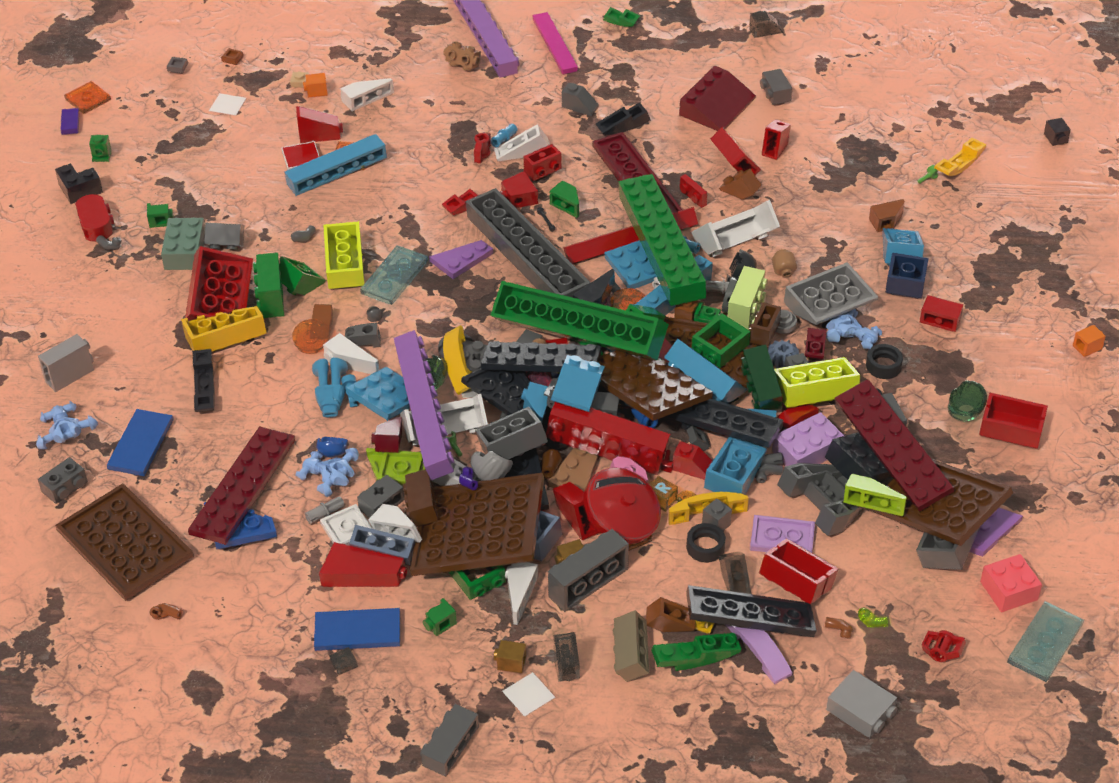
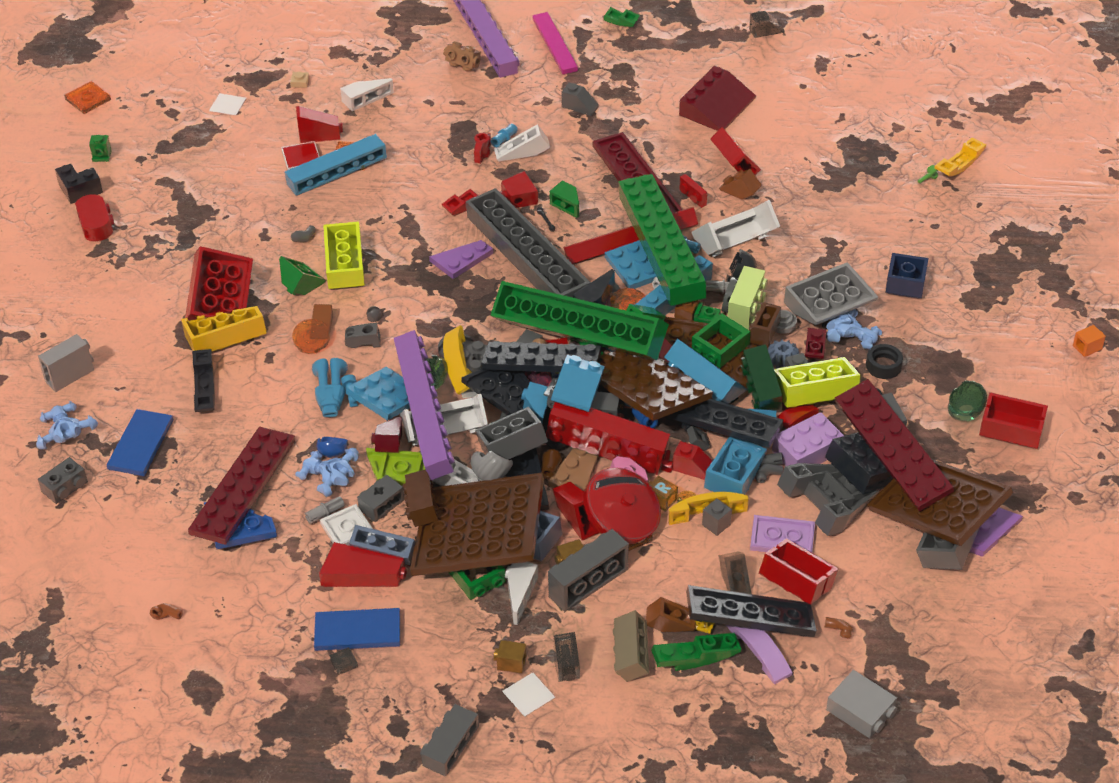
reddish brown plate [55,483,194,601] -> none
dark purple tile [61,108,79,135] -> none
dark grey arm [96,235,122,250] -> none
green brick [147,203,174,228] -> none
sand green brick [161,218,205,270] -> none
dark grey plate [167,57,188,73] -> none
dark grey brick [204,222,245,250] -> none
dark orange tile [221,48,243,65] -> none
green brick [253,252,284,318] -> none
orange brick [303,73,328,98] -> none
white slope [323,333,379,374] -> none
clear light blue tile [360,245,428,305] -> none
white slope [368,504,422,542] -> none
green brick [423,598,457,637] -> none
bright green hand [445,431,462,457] -> none
dark purple arm [459,467,478,490] -> none
red brick [523,144,562,181] -> none
black slope [596,102,651,135] -> none
black tyre [686,523,726,563] -> none
dark grey brick [760,69,792,105] -> none
red torso [761,120,791,160] -> none
medium nougat head [772,249,797,277] -> none
lime slope [843,474,907,516] -> none
clear neon green arm [858,607,888,628] -> none
dark orange slope [869,199,905,233] -> none
dark azure slope [882,228,924,266] -> none
red brick [919,295,964,332] -> none
red piece [922,630,966,662] -> none
coral brick [980,554,1042,613] -> none
clear light blue tile [1007,601,1084,682] -> none
black brick [1044,118,1071,146] -> none

